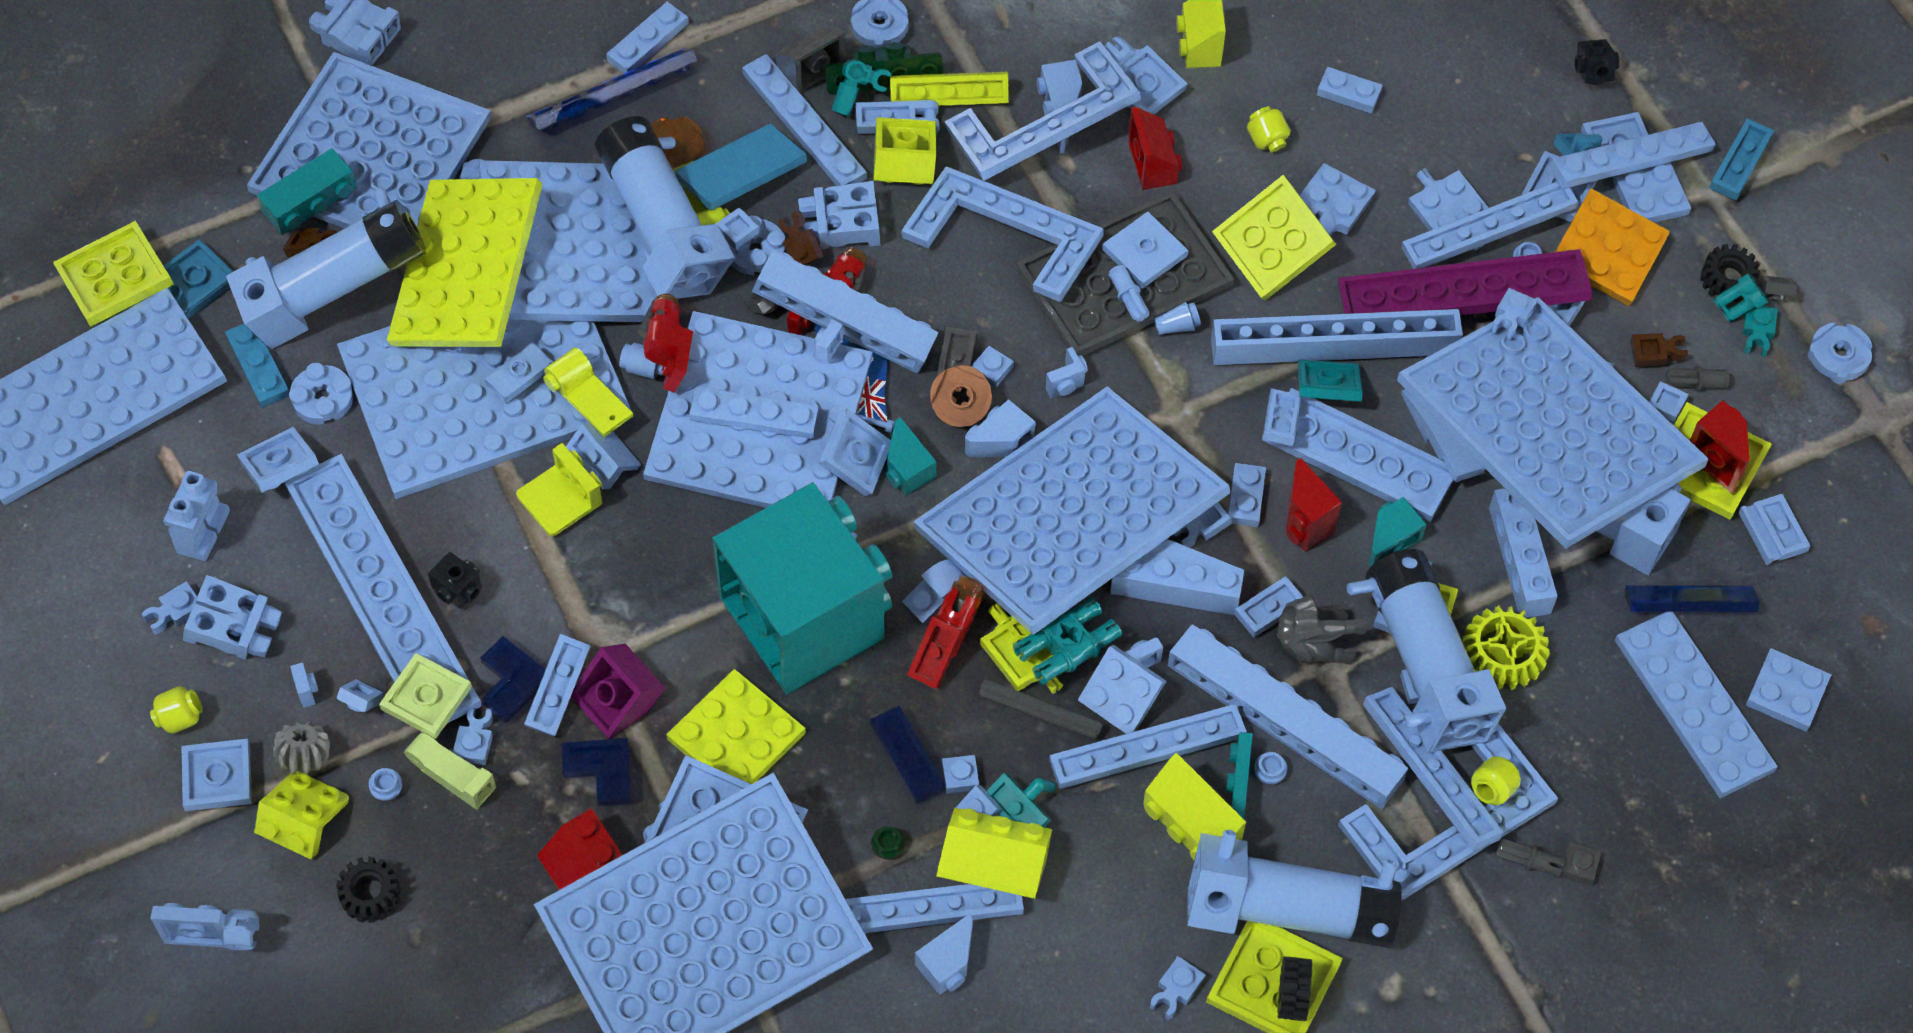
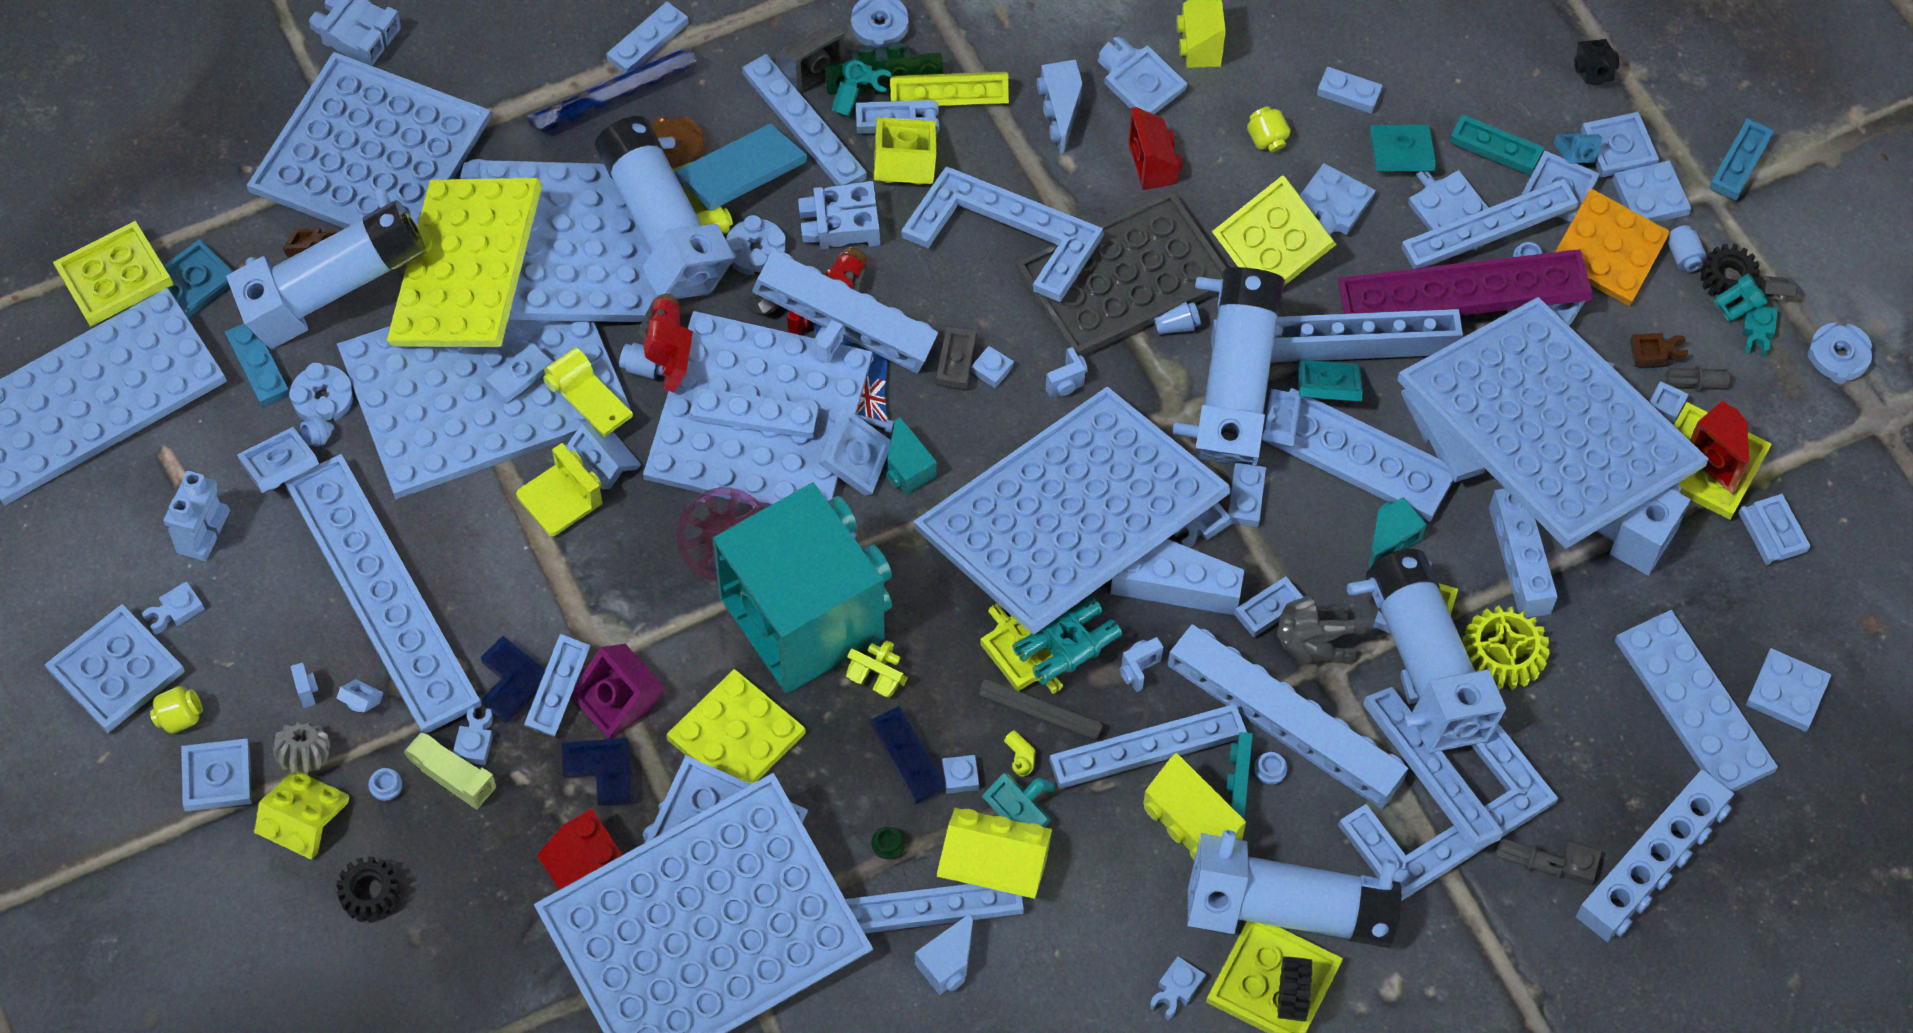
light blue plate [151,903,259,951] -> none
light blue hips [183,575,282,660] -> none
teal brick [256,148,357,235] -> none
yellowish green plate [379,653,472,739] -> none
black brick [428,551,482,609] -> none
light blue plate [716,208,759,249] -> none
reddish brown plate [779,211,824,265] -> none
light blue brick [902,559,975,625] -> none
red plate [907,575,984,689] -> none
nougat plate [930,365,993,428] -> none
light blue plate [944,41,1141,181] -> none
light blue plate [956,785,1002,816] -> none
light blue slope [965,399,1036,457] -> none
light blue plate [1078,645,1166,734] -> none
light blue plate [1102,212,1188,289] -> none
light blue axle [1108,265,1149,322] -> none
red slope [1286,458,1342,552] -> none
neon yellow head [1471,756,1521,806] -> none
light blue plate [1492,288,1537,340] -> none
light blue plate [1549,122,1716,189] -> none
clear blue tile [1624,585,1760,612] -> none
none -> light blue plate [44,604,185,734]
none -> light blue plate [300,416,334,447]
none -> clear pink wheel [676,487,764,581]
none -> neon yellow hips [846,640,908,698]
none -> neon yellow arm [1004,730,1036,777]
none -> light blue piece [1173,267,1285,466]
none -> teal plate [1369,125,1436,171]
none -> teal plate [1449,114,1544,176]
none -> light blue brick [1576,769,1734,943]
none -> light blue brick [1668,225,1707,272]

